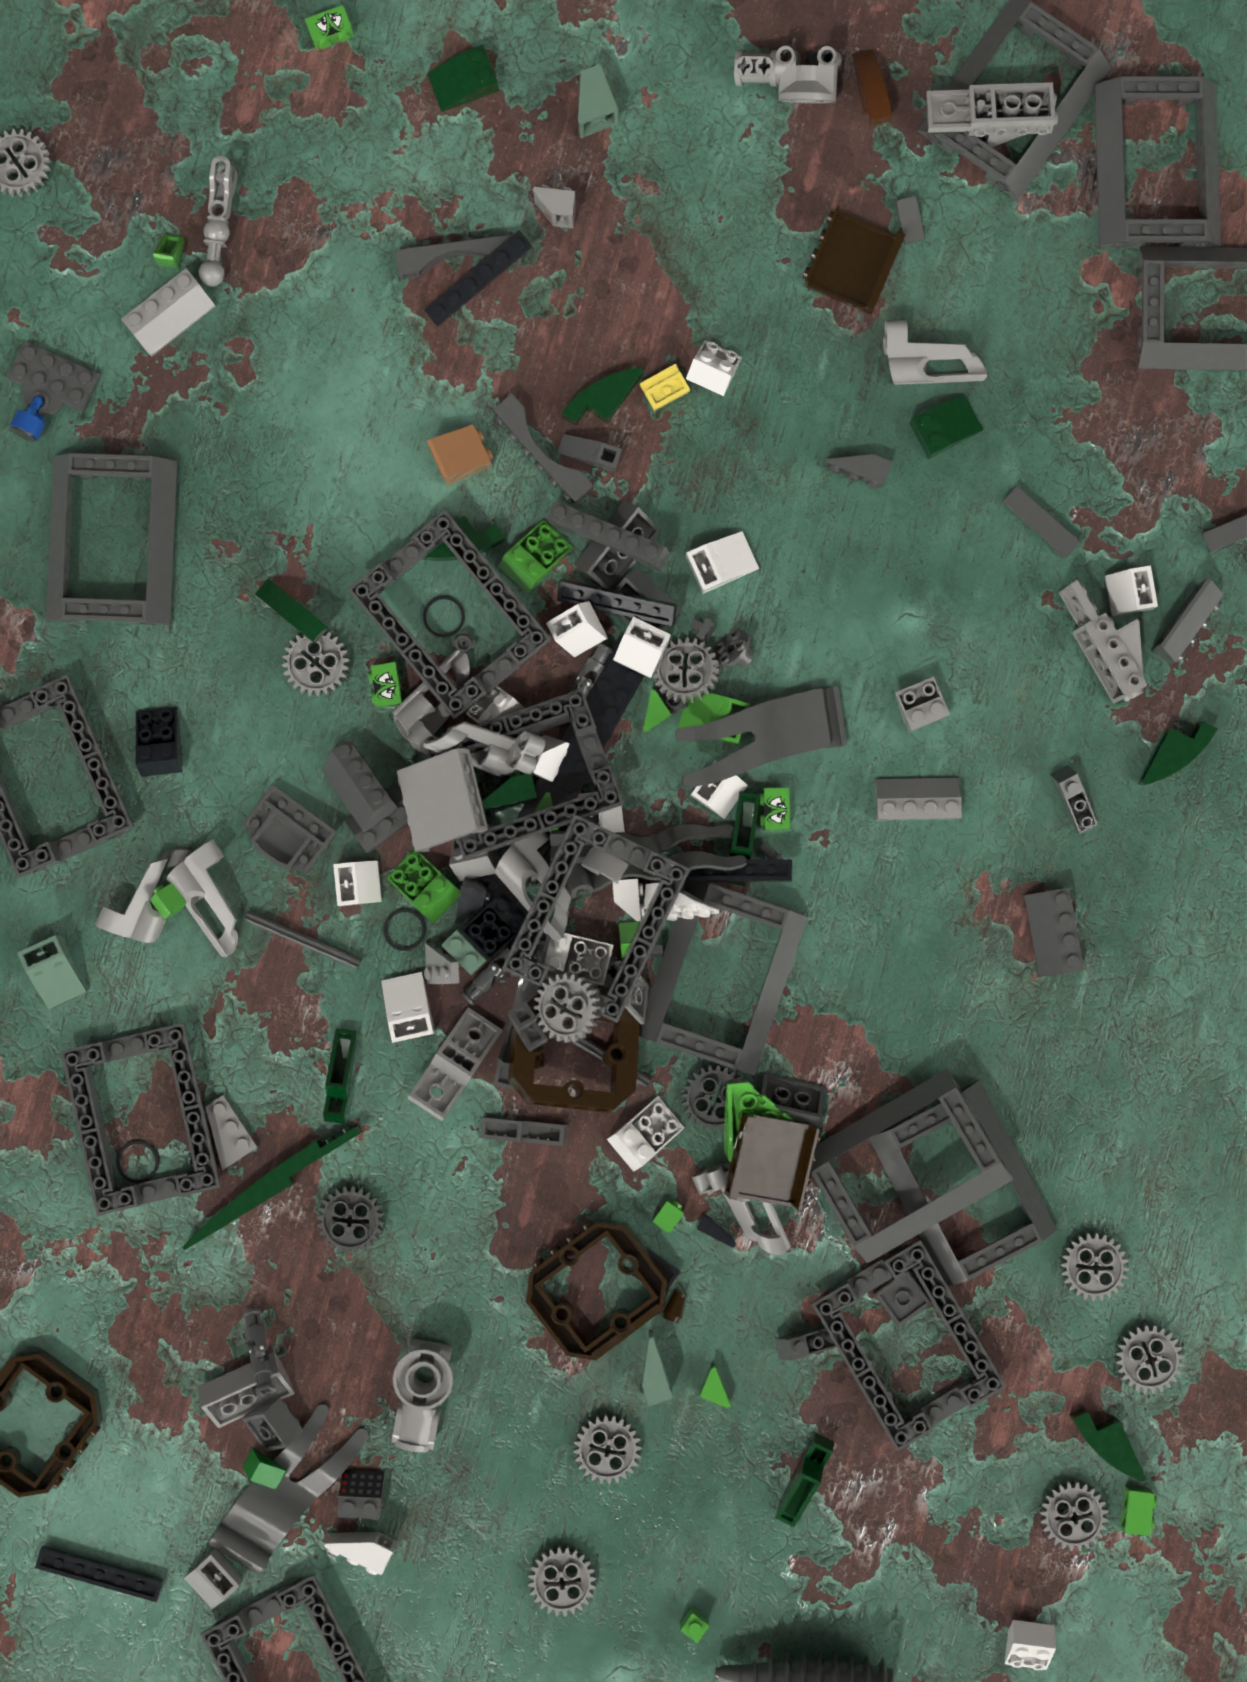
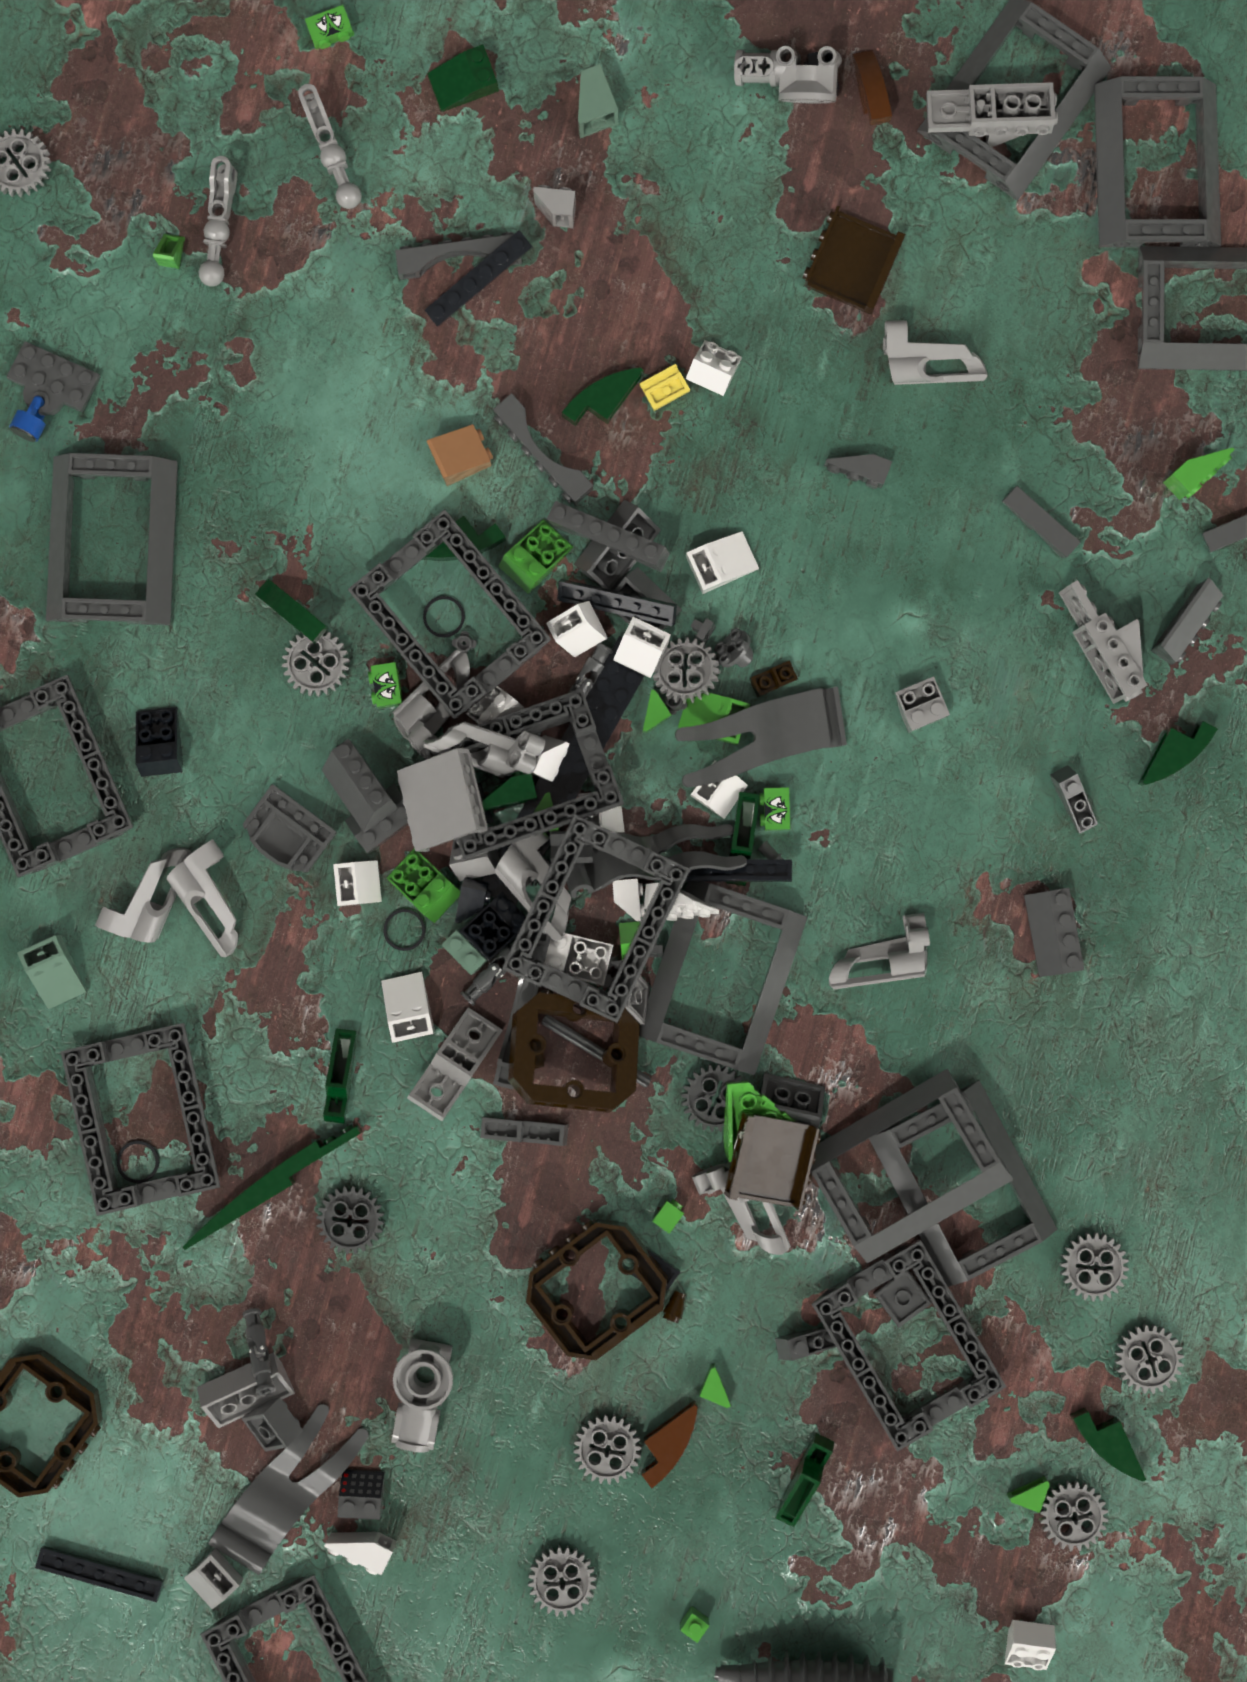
light grey slope [121,268,216,357] -> none
bright green brick [150,883,187,920] -> none
light grey wing [206,1095,258,1171] -> none
green slope [243,1448,287,1489] -> none
dark grey axle [245,911,361,969] -> none
light grey wing [424,942,459,984] -> none
dark grey slope [508,1002,548,1052] -> none
light grey gear [534,973,601,1043] -> none
dark grey slope [557,434,622,474] -> none
light grey slope [581,847,629,884] -> none
white slope [607,1096,685,1172] -> none
sand green slope [639,1330,673,1406] -> none
black slope [696,1212,736,1248] -> none
light grey slope [875,778,962,821] -> none
dark grey slope [895,196,925,244] -> none
dark green slope [909,394,983,459] -> none
white slope [1104,565,1158,617] -> none
bright green brick [1120,1486,1157,1536] -> none
none -> light grey piece [298,84,362,209]
none -> reddish brown slope [642,1400,698,1489]
none -> dark brown slope [749,660,798,698]
none -> light grey panel [829,912,930,989]
none -> bright green slope [1007,1476,1050,1513]
none -> bright green slope [1163,447,1235,500]

